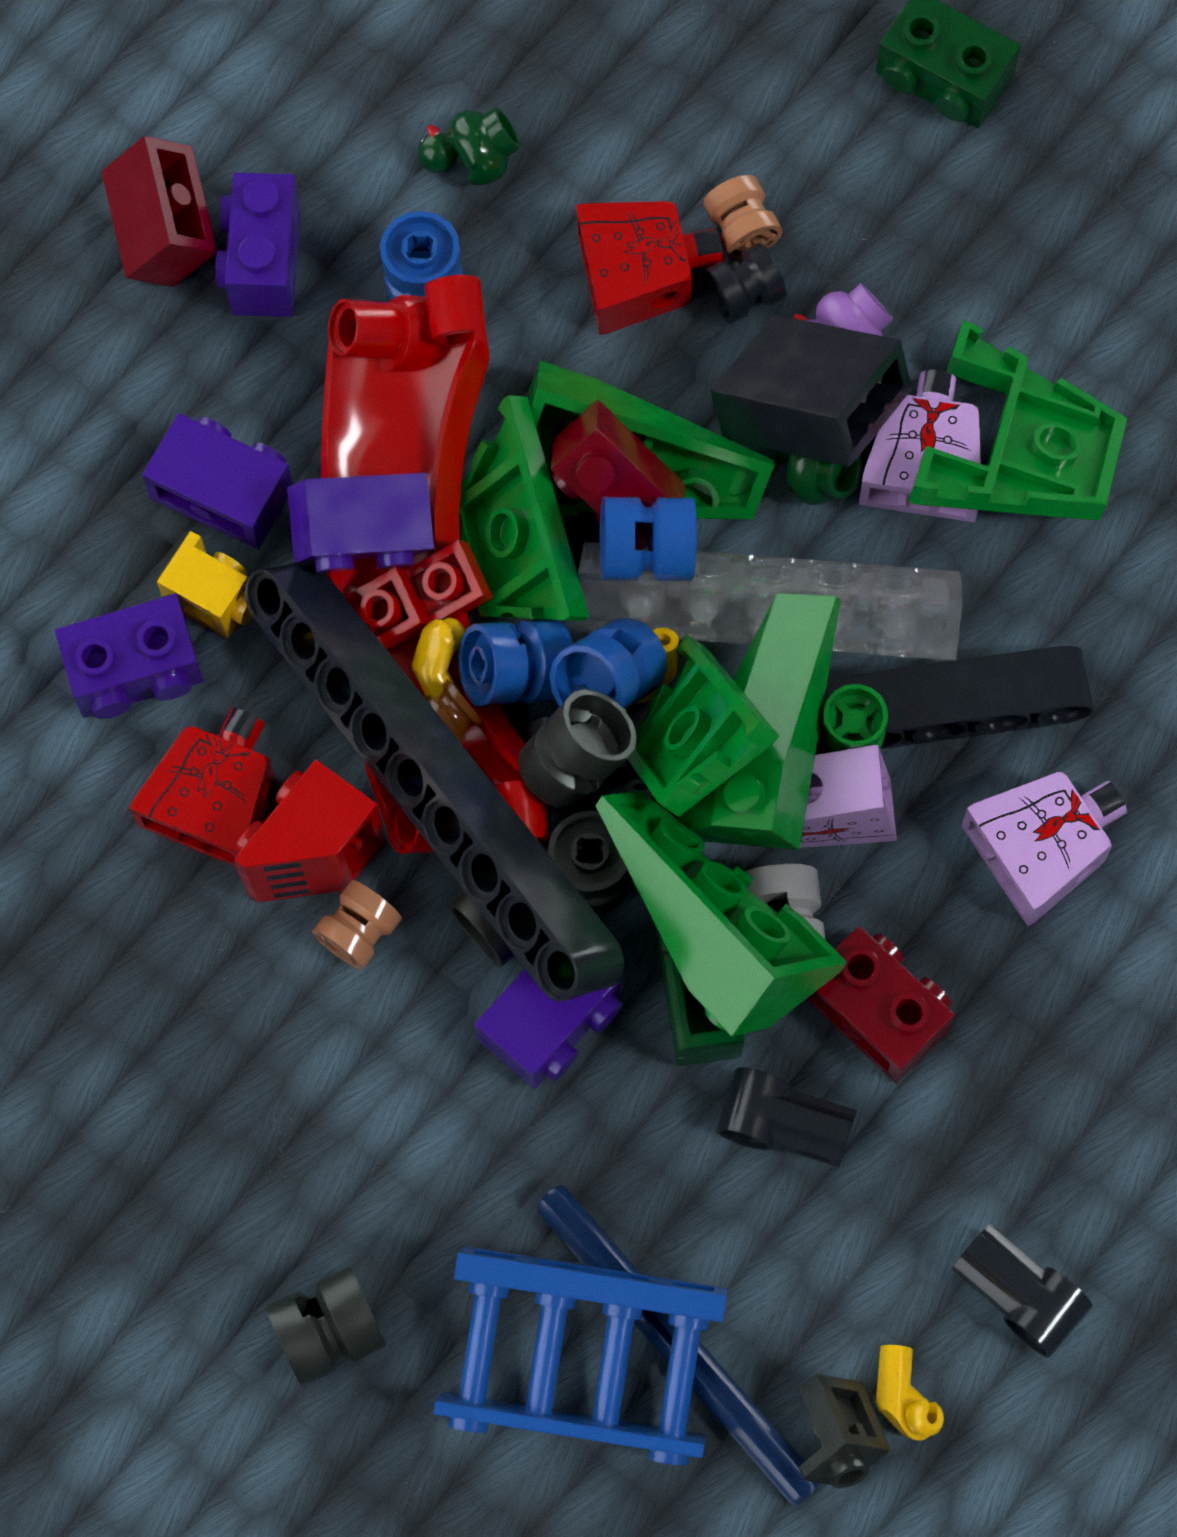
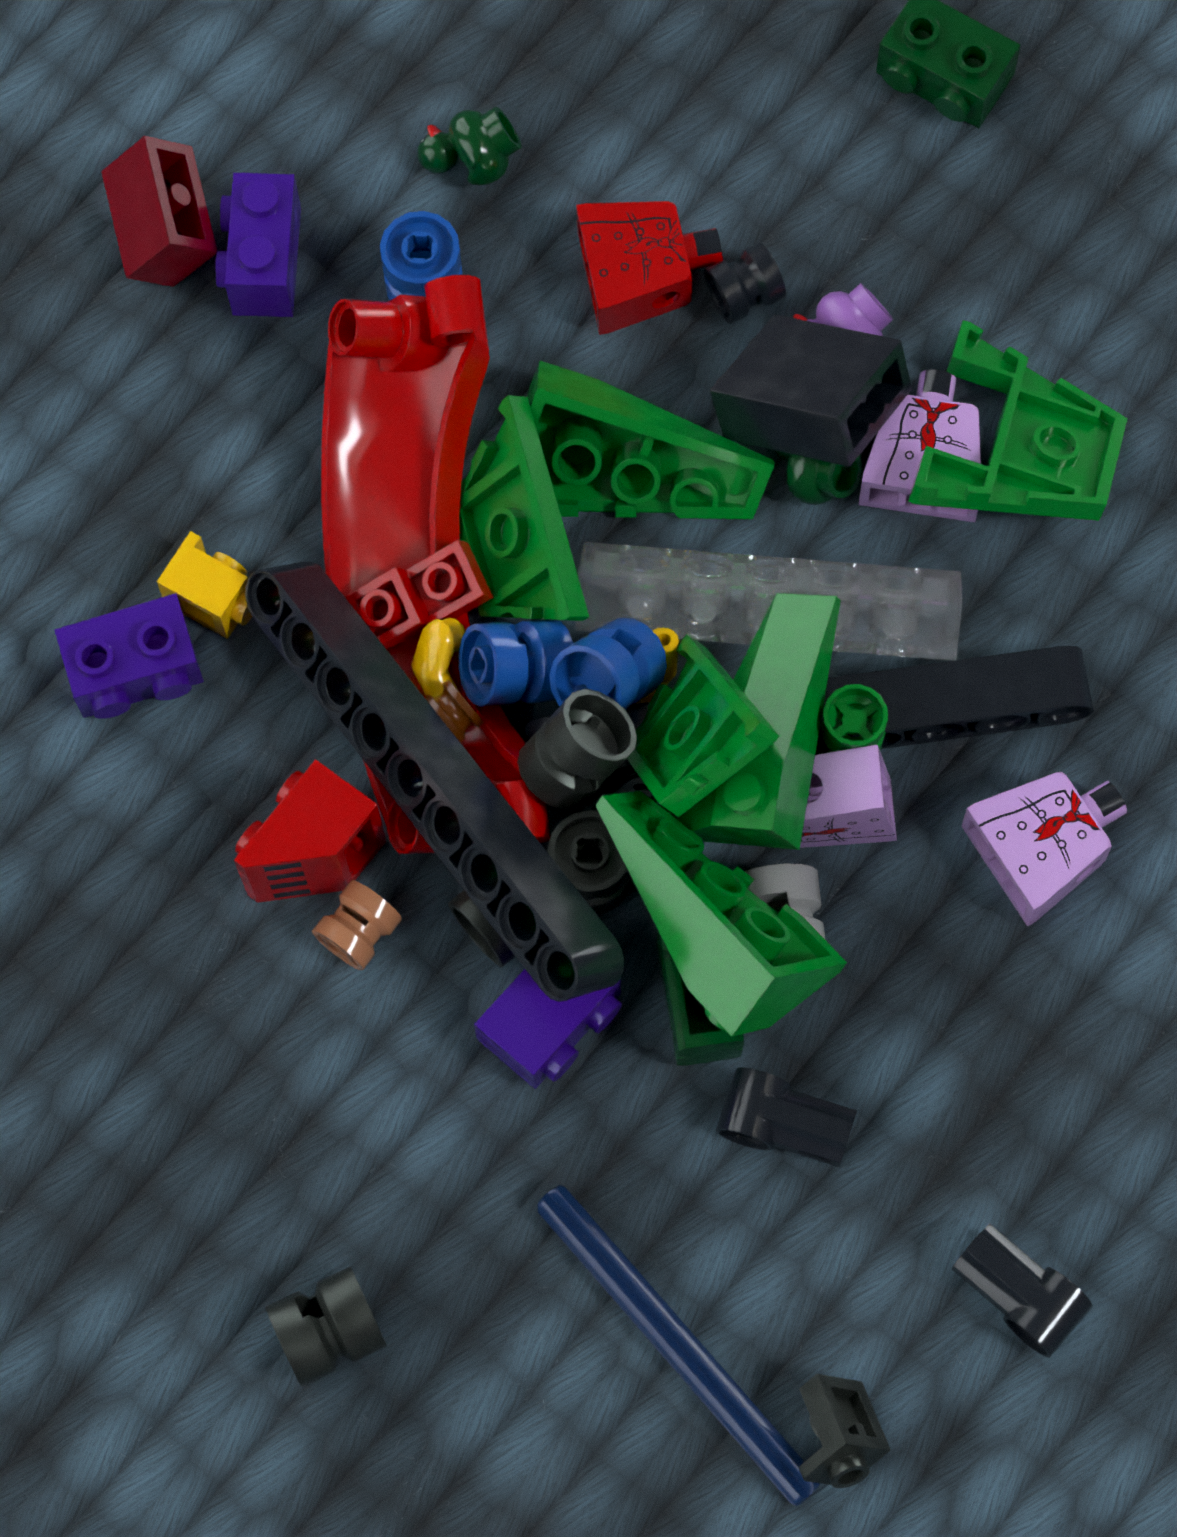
red torso [129,708,275,867] -> none
dark purple brick [142,413,293,550] -> none
dark purple brick [287,473,434,573] -> none
blue fence [433,1246,728,1465] -> none
dark red brick [551,399,685,551] -> none
blue wheel [600,497,697,581] -> none
nougat wheel [703,175,783,260] -> none
dark red brick [806,926,955,1084] -> none
yellow arm [876,1345,944,1440] -> none

